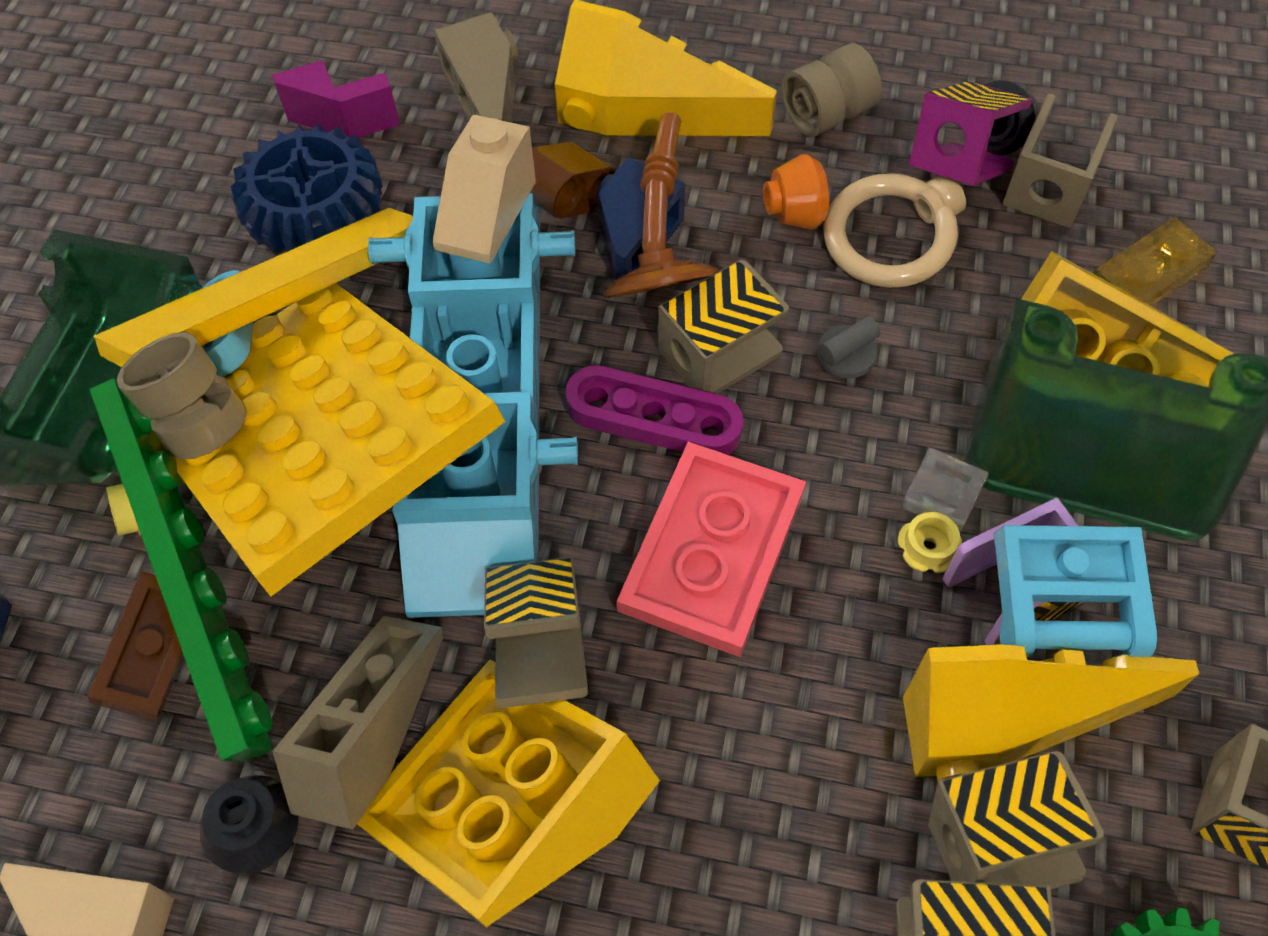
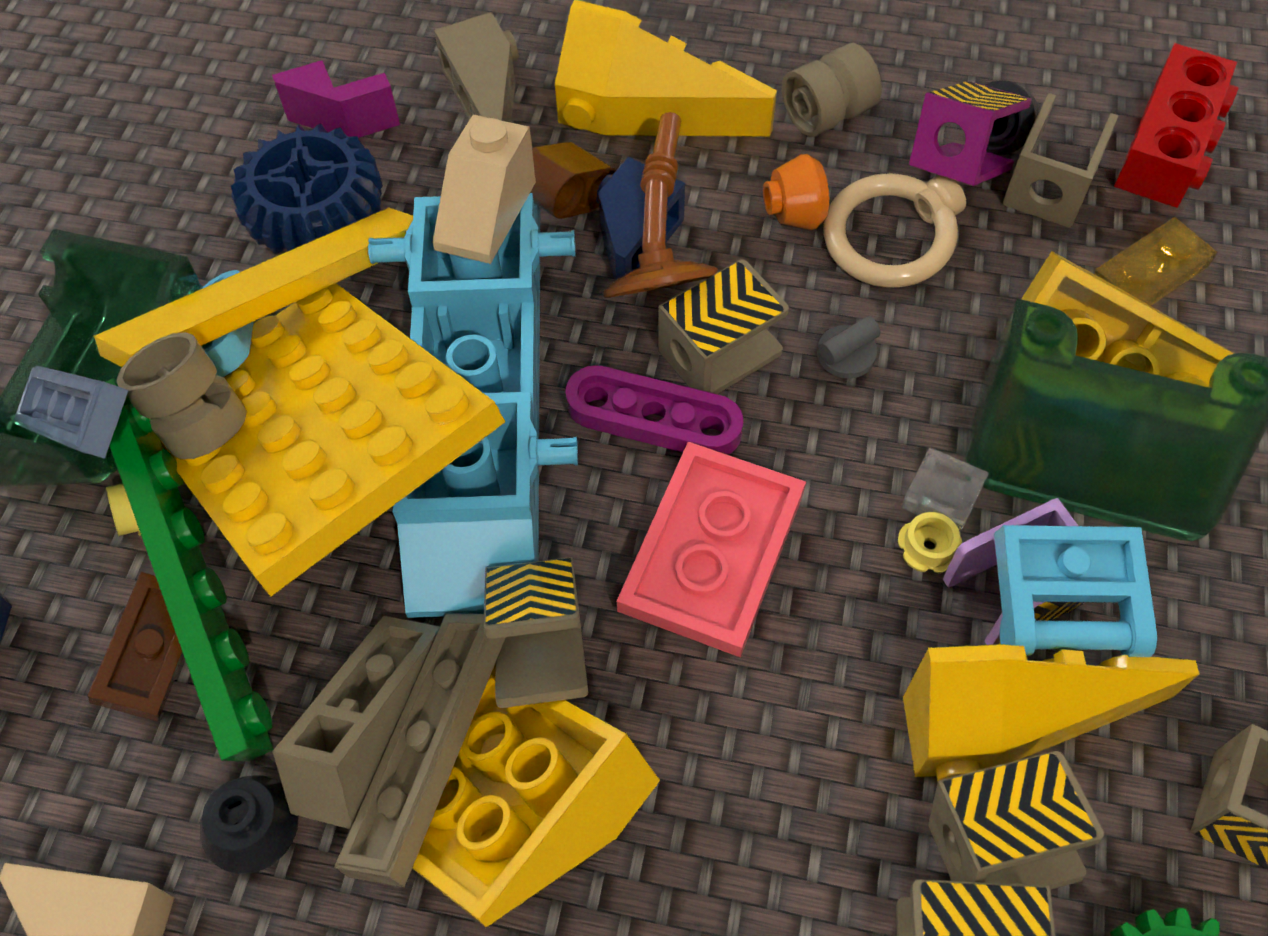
none -> sand blue tile [14,365,128,458]
none -> dark tan tile [334,613,506,887]
none -> red brick [1114,43,1239,208]

